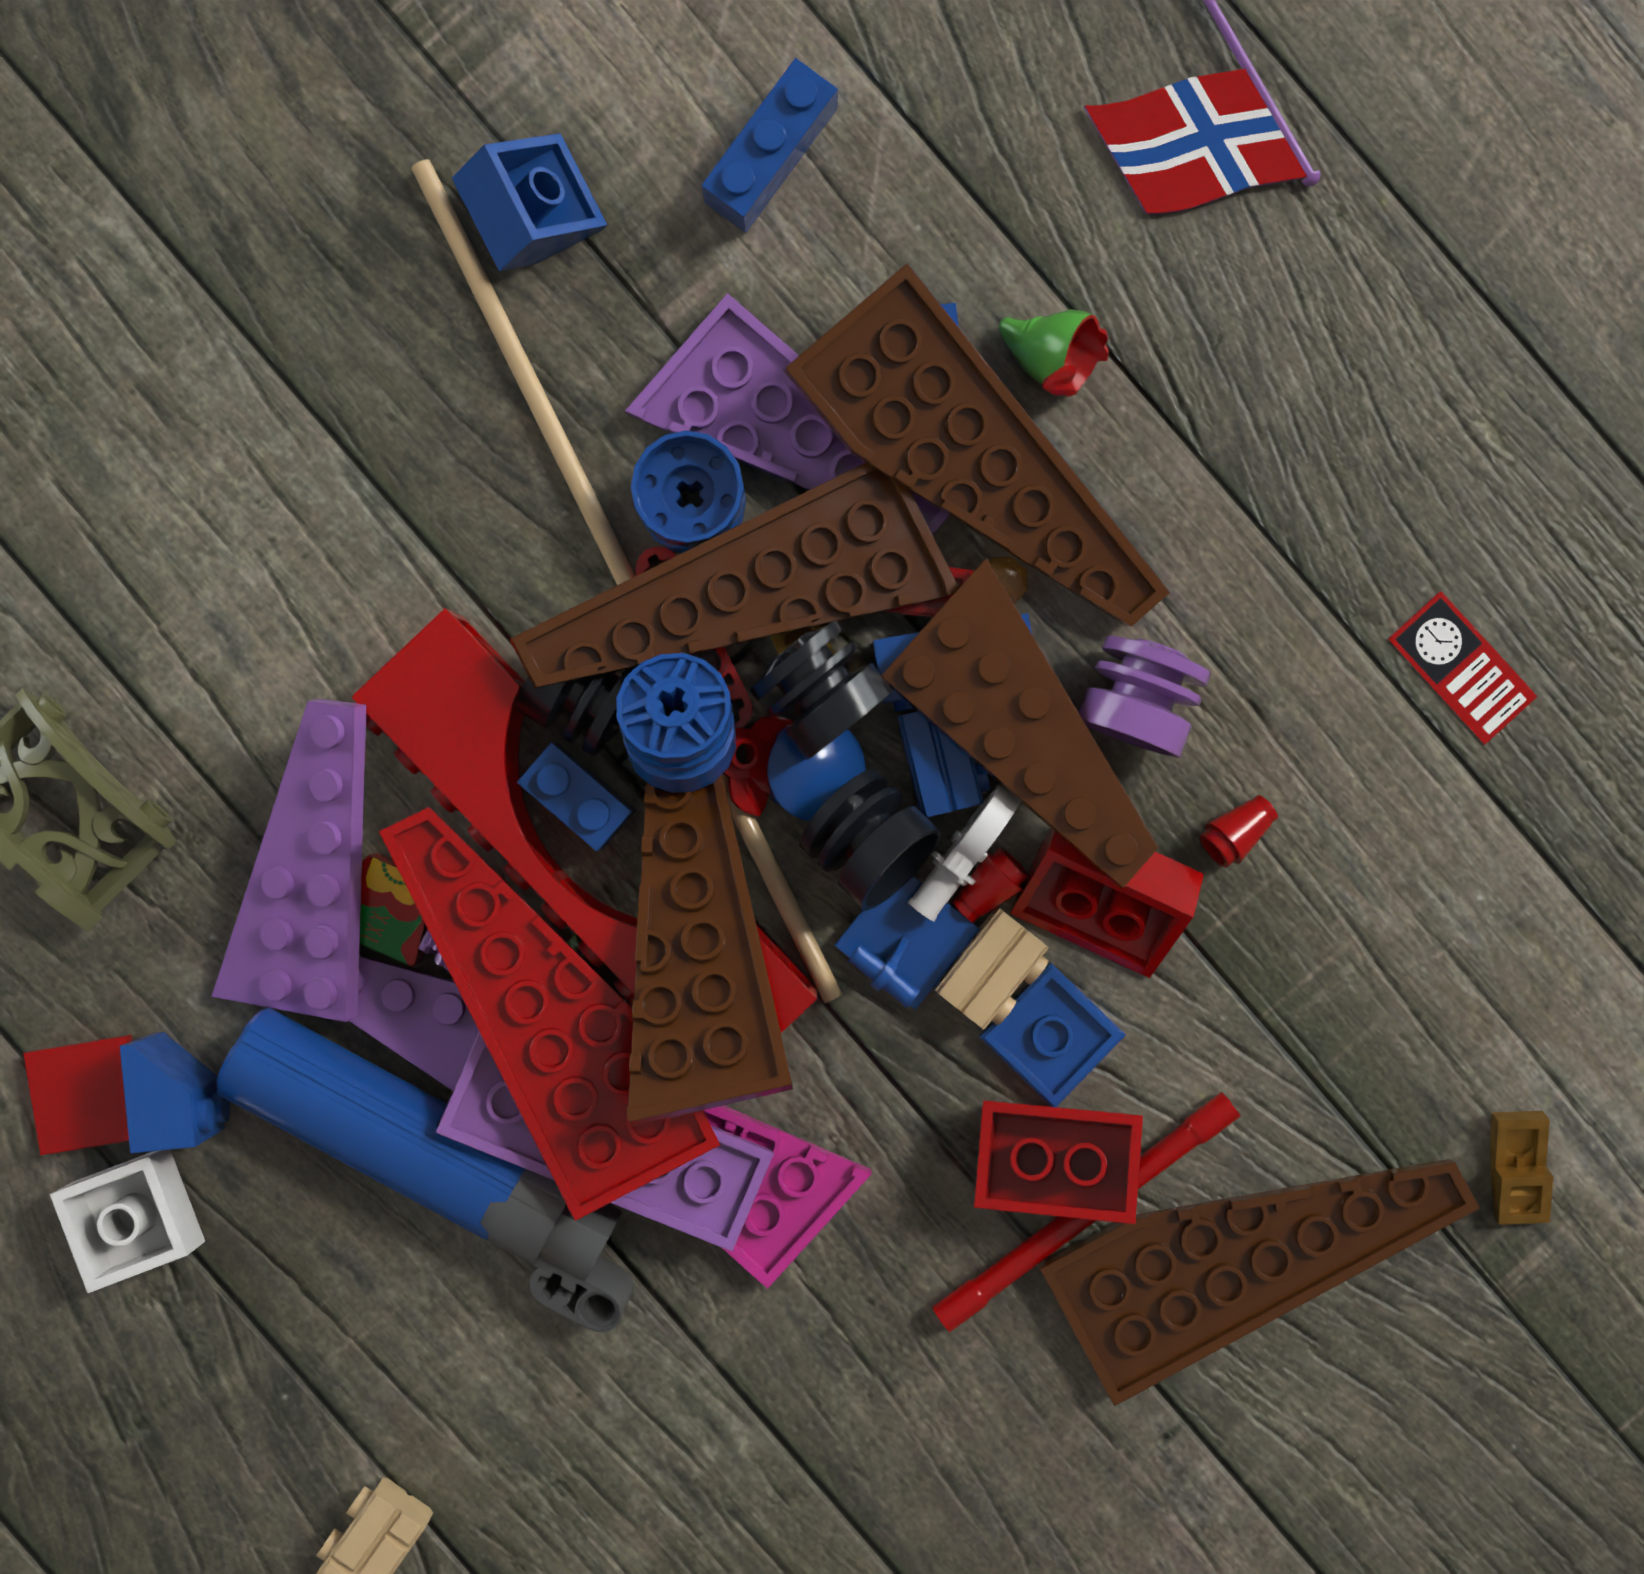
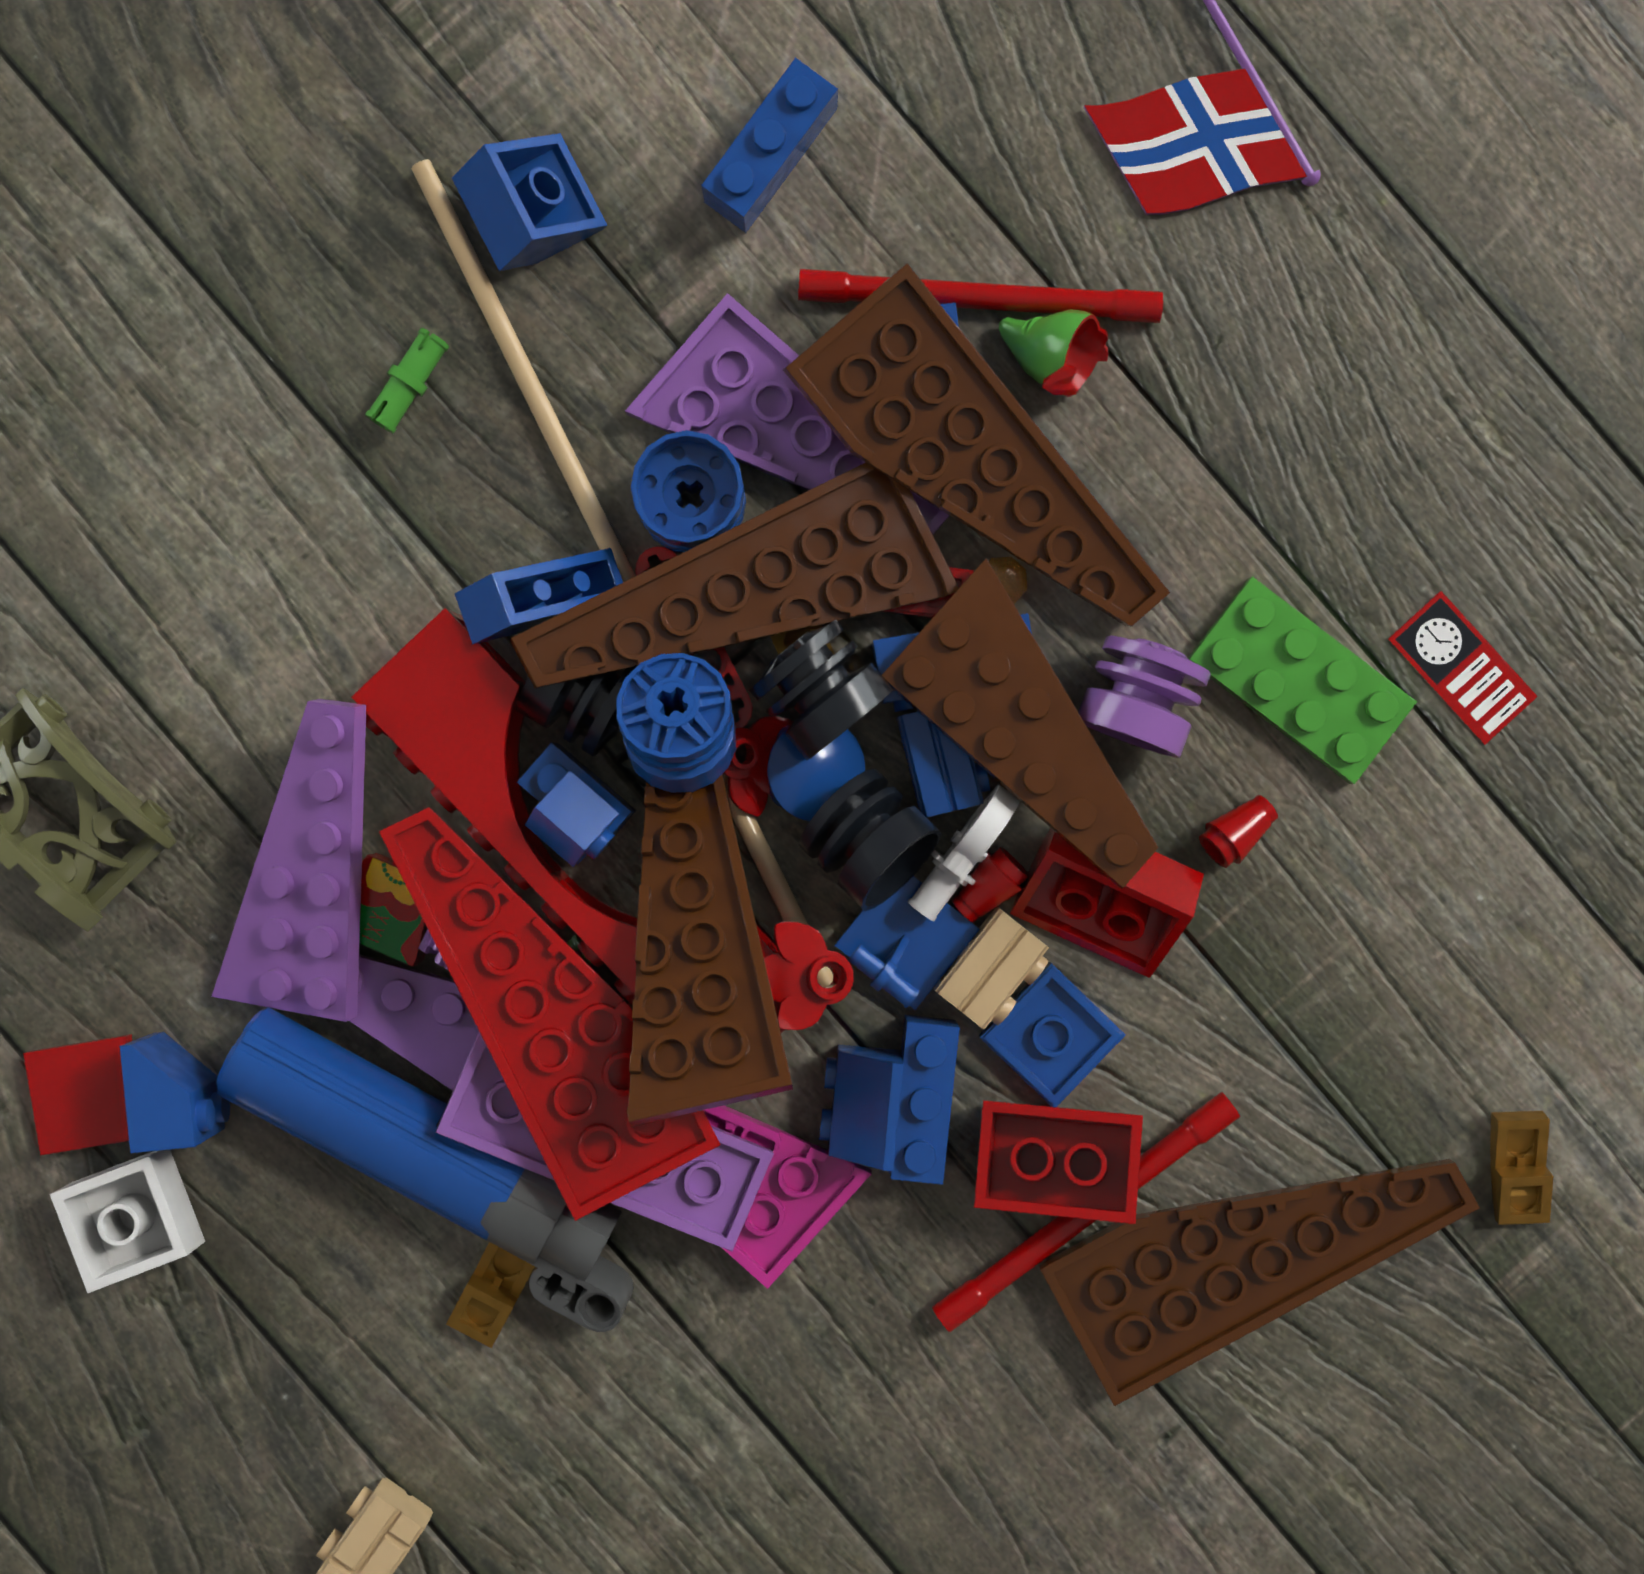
none -> bright green pin [365,328,449,434]
none -> pearl gold slope [446,1242,535,1348]
none -> blue brick [454,548,623,645]
none -> blue brick [525,771,619,867]
none -> red plate [764,921,854,1030]
none -> red piece [798,269,1163,323]
none -> blue slope [819,1044,904,1171]
none -> blue brick [889,1015,960,1185]
none -> bright green plate [1188,576,1417,784]

